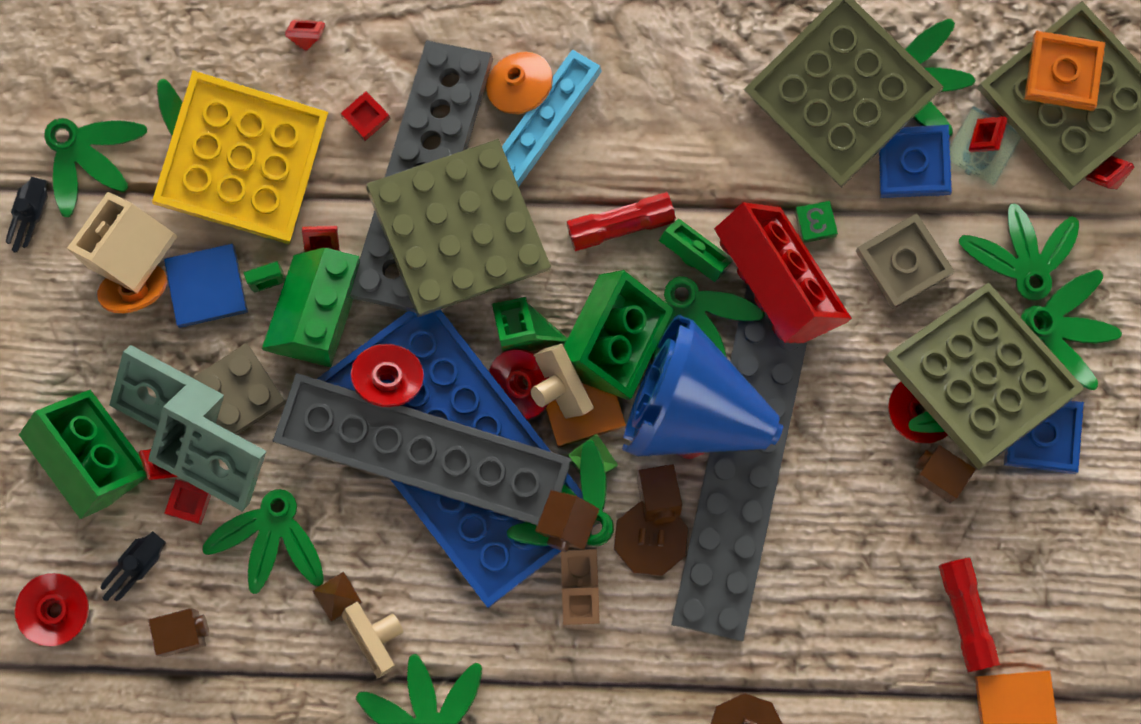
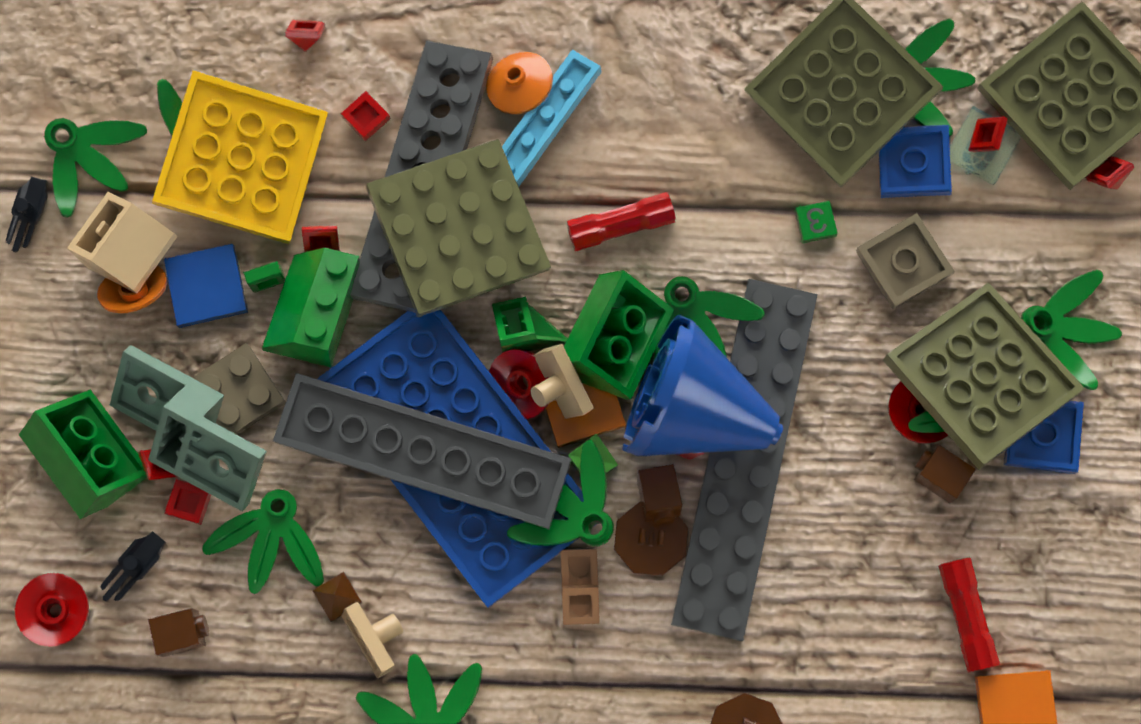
red dish [351,344,424,407] -> none
reddish brown brick [535,490,599,552] -> none
green plate [658,218,733,283] -> none
red slope [714,202,852,343] -> none
green plant [959,204,1079,301] -> none
orange tile [1024,30,1105,111] -> none

